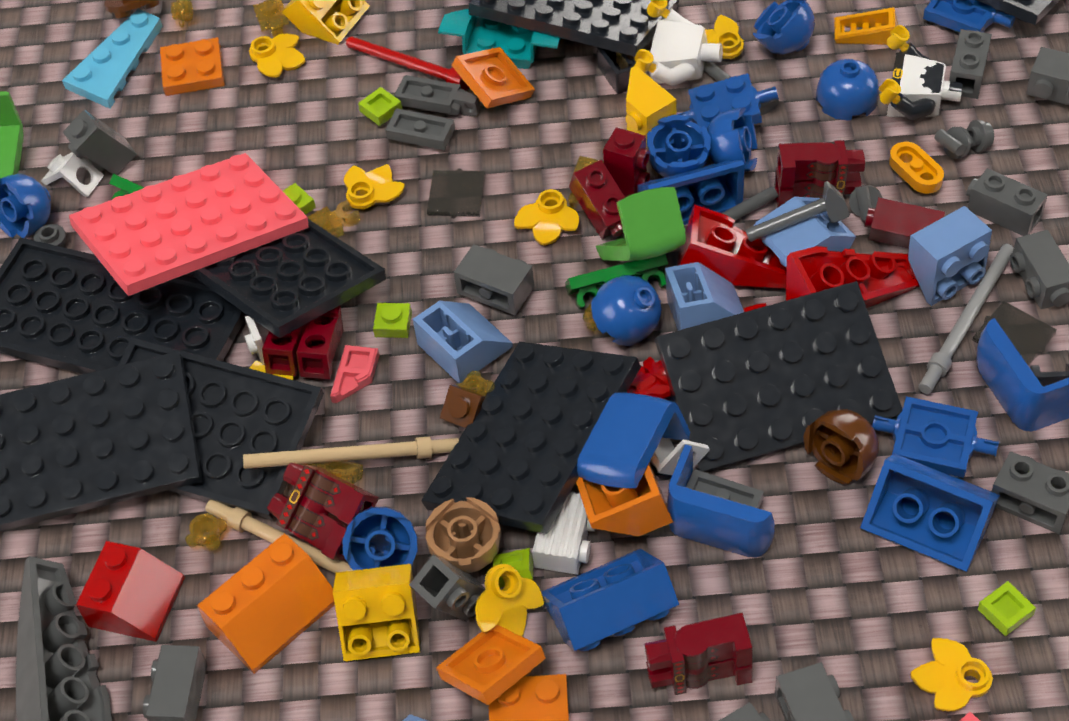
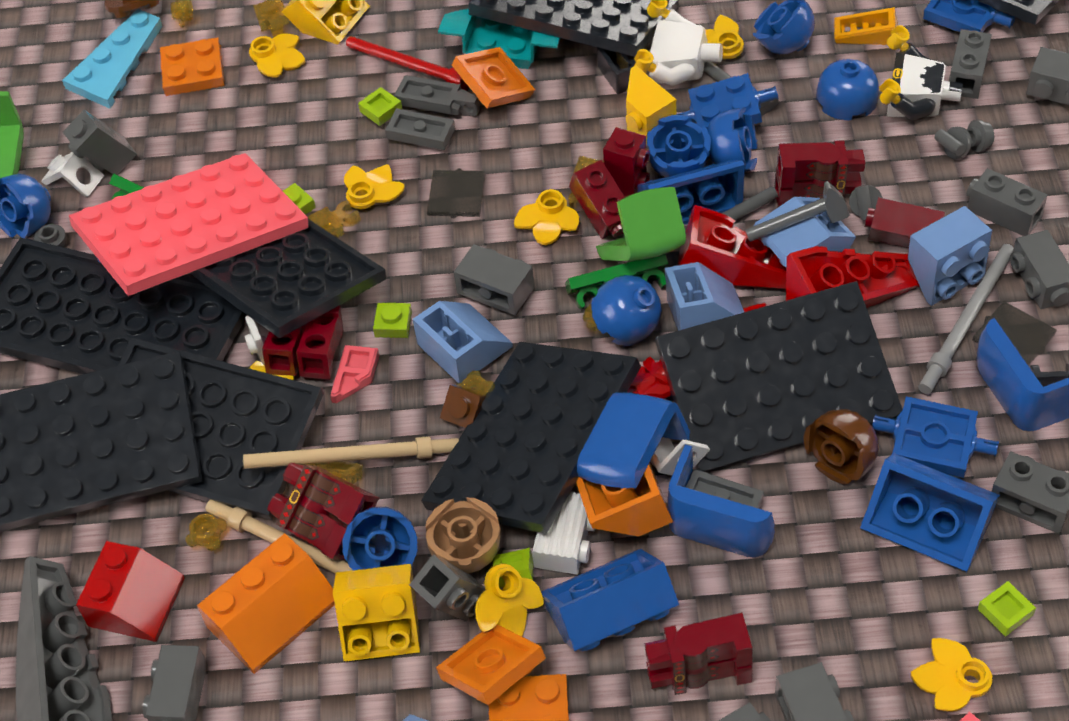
light orange plate [889,142,944,194] -> none

